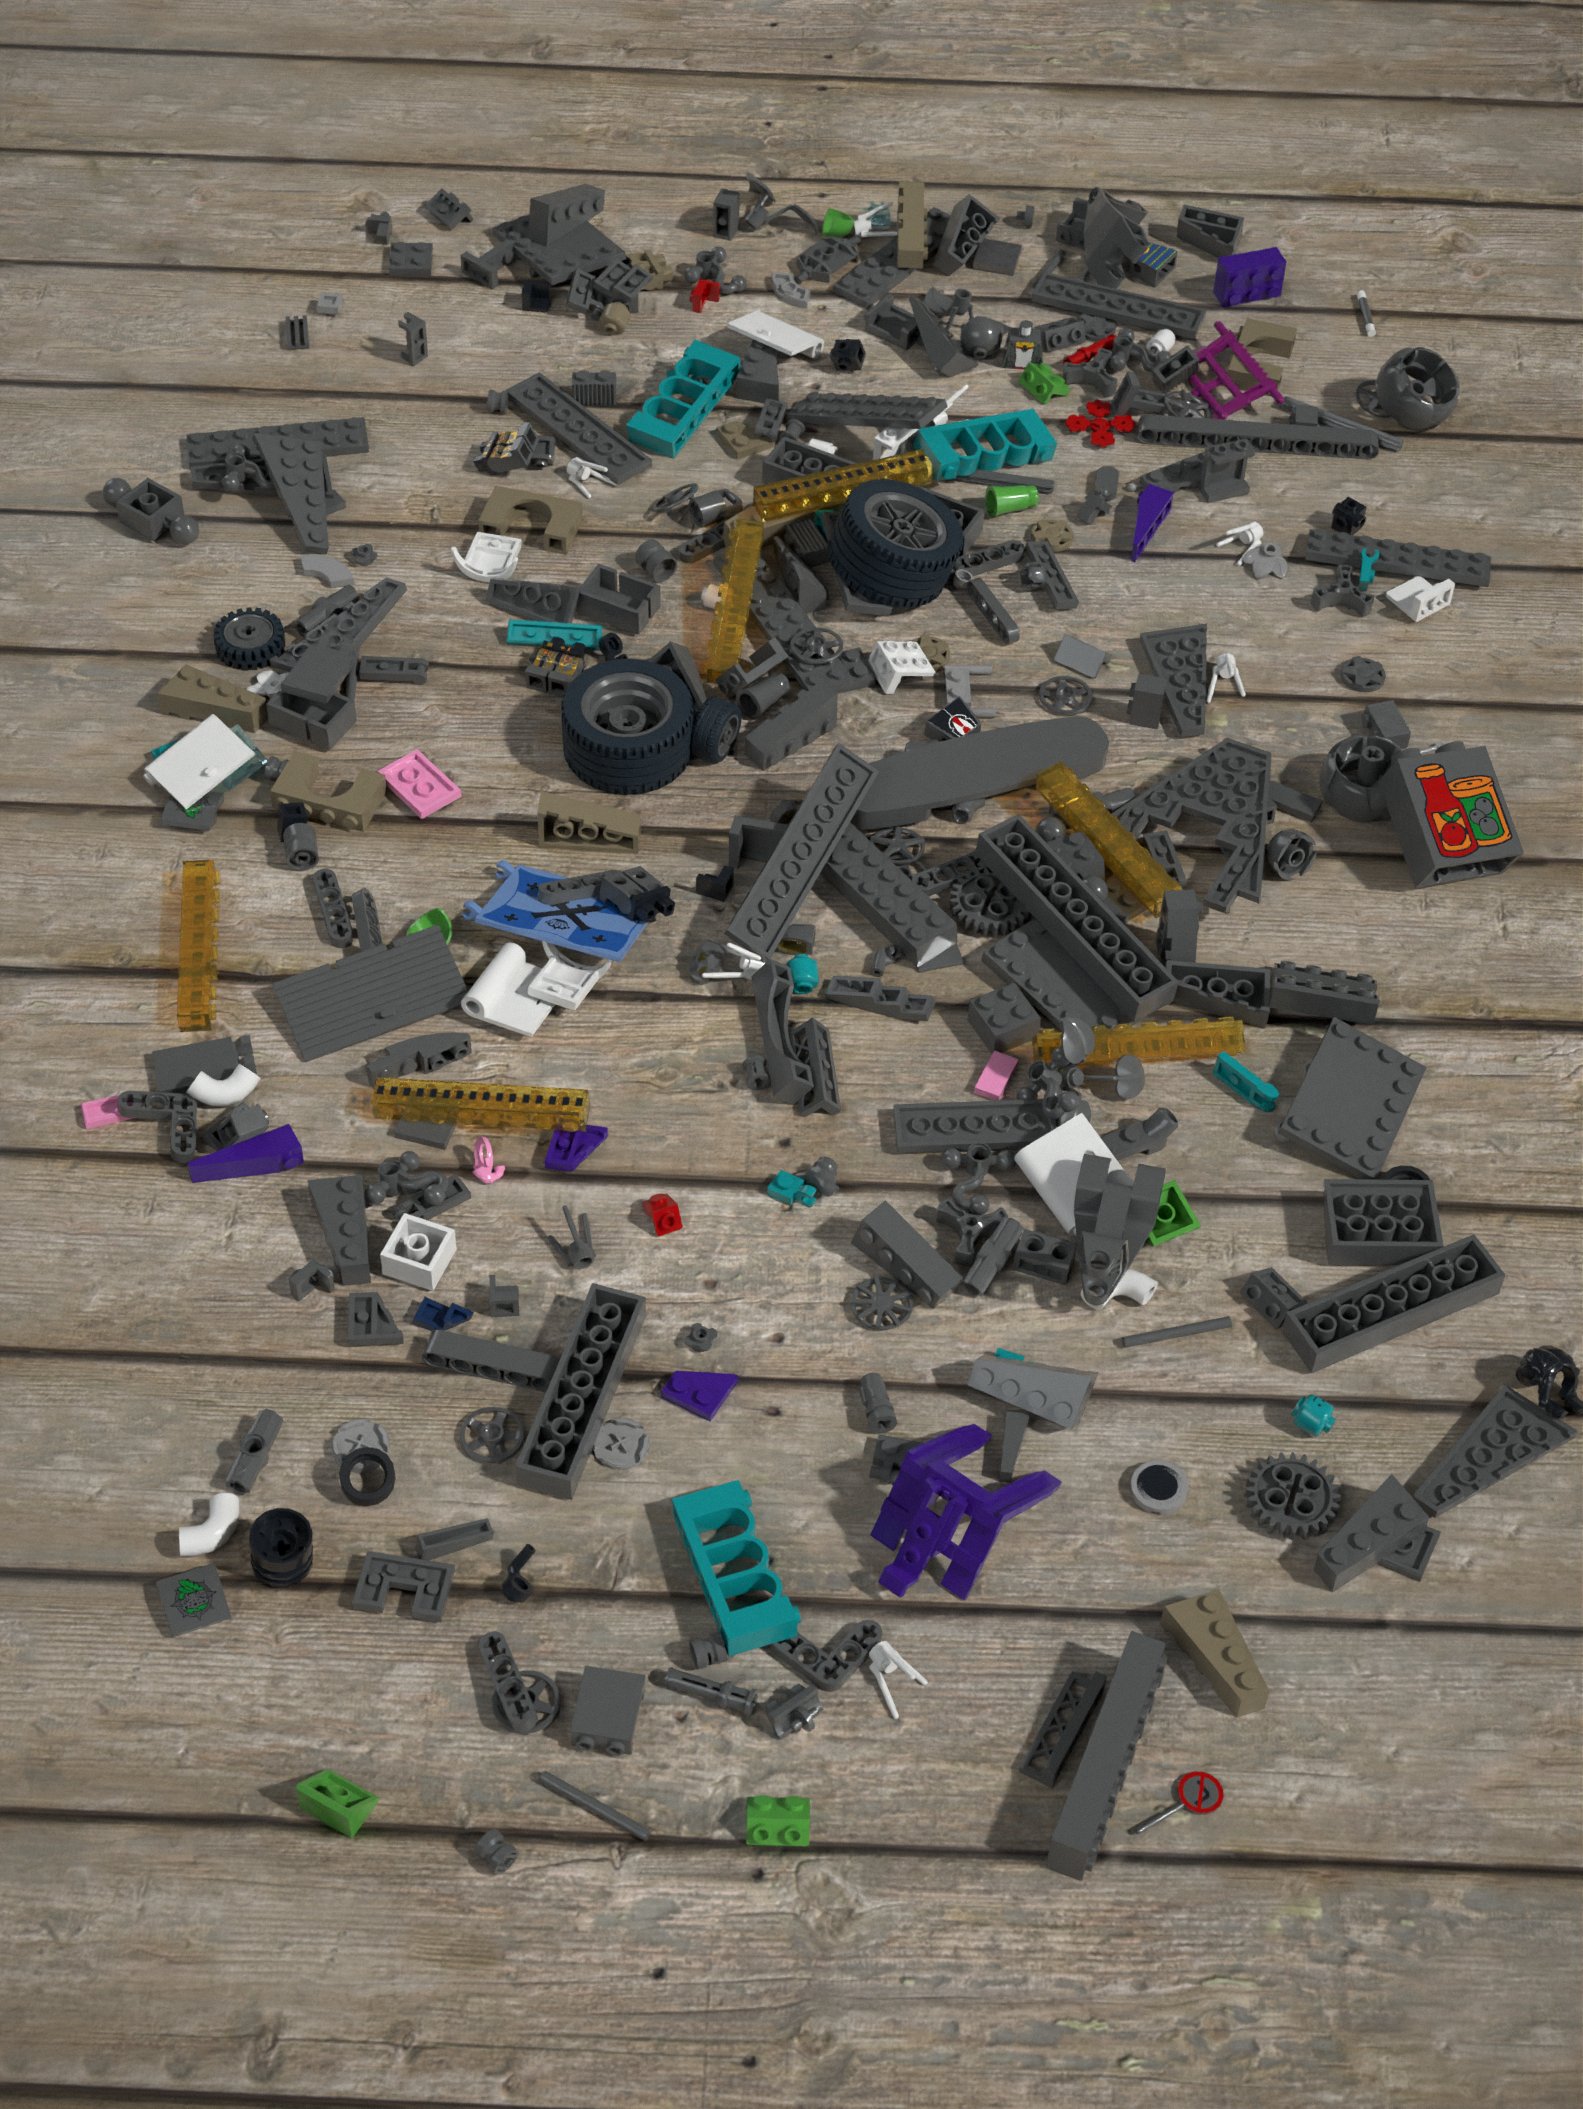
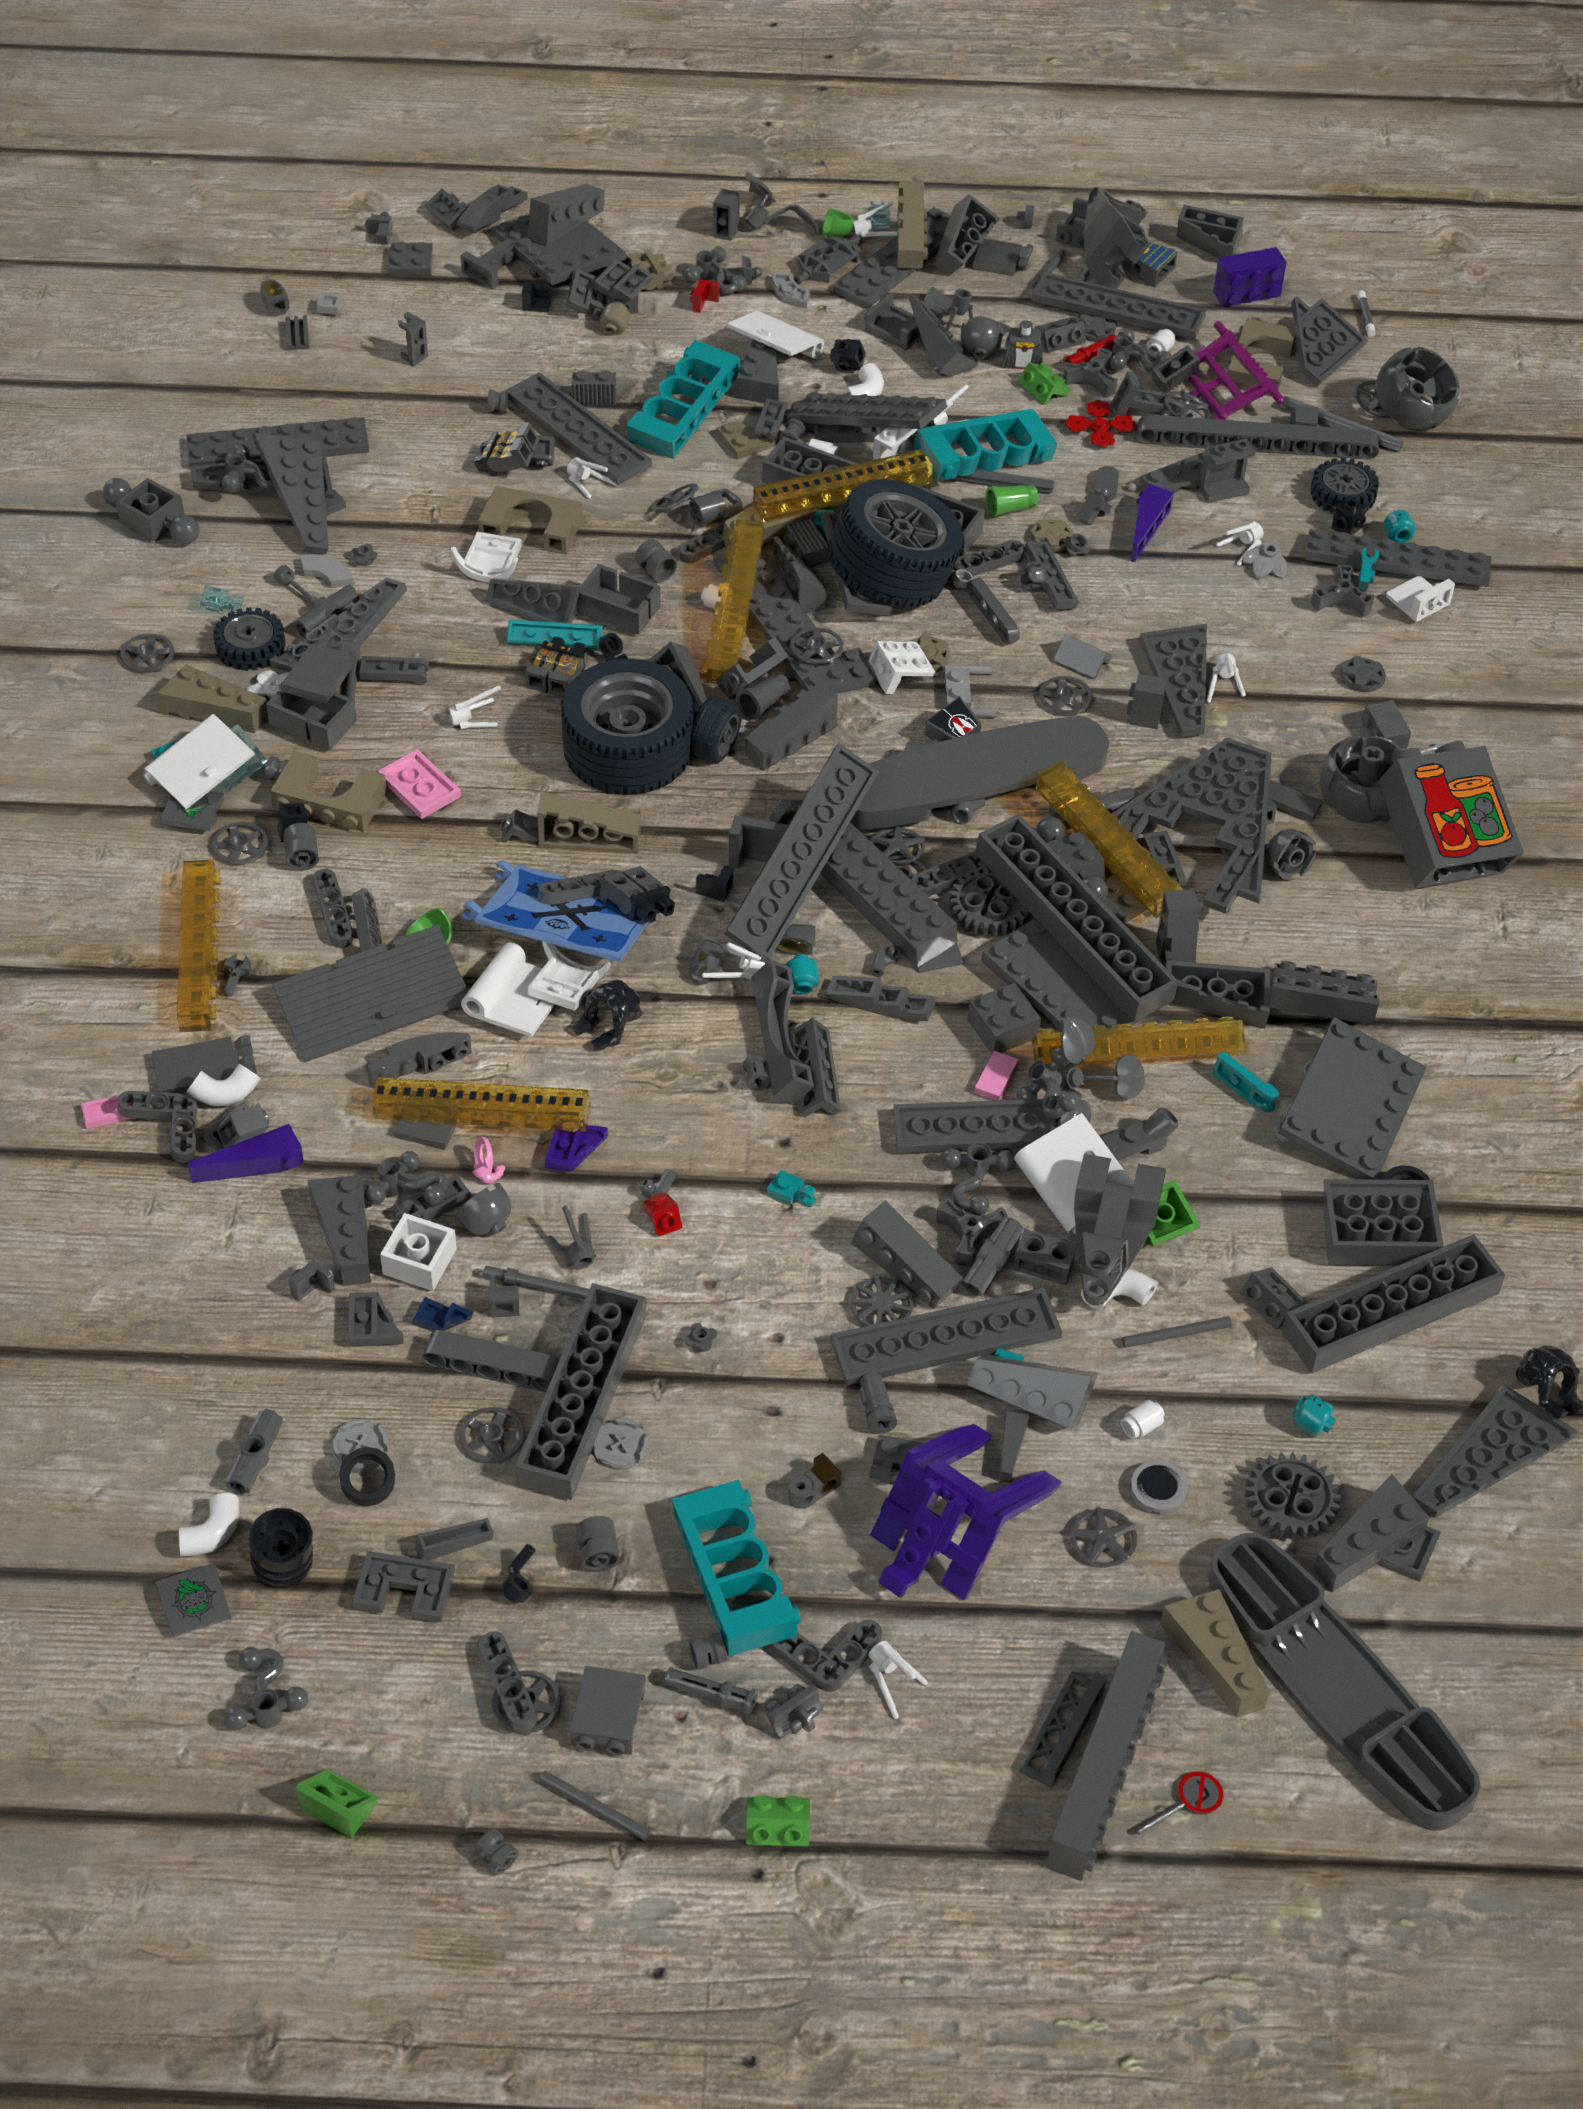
dark purple wing [661,1371,738,1422] -> none
dark grey animal [795,1157,839,1197] -> none
none -> flat silver wheel [121,634,175,672]
none -> clear light blue plate [200,585,243,613]
none -> flat silver wheel [212,822,268,866]
none -> dark grey bar [223,954,252,997]
none -> dark grey piece [224,1647,309,1731]
none -> dark grey rock [260,279,290,316]
none -> dark grey hinge [274,565,318,606]
none -> white plant [448,686,501,730]
none -> dark grey cylinder [456,1183,511,1235]
none -> dark grey slope [457,184,527,232]
none -> dark grey bar [483,1265,647,1307]
none -> dark grey bracket [500,809,539,844]
none -> black hair [573,980,643,1050]
none -> dark grey wheel [576,1516,620,1572]
none -> dark grey arm [639,1169,676,1199]
none -> dark grey piece [725,256,762,285]
none -> leg [788,1452,841,1509]
none -> dark grey tile [814,424,881,443]
none -> dark grey plate [830,1287,1062,1386]
none -> white cylinder [845,363,884,396]
none -> dark grey bar [1018,244,1034,269]
none -> dark grey plate [1064,533,1089,556]
none -> flat silver wheel [1071,1507,1137,1567]
none -> white brick [1121,1400,1165,1439]
none -> dark grey piece [1208,1533,1480,1831]
none -> dark grey wing [1291,296,1368,387]
none -> wheel [1310,458,1379,514]
none -> teal head [1383,510,1416,543]

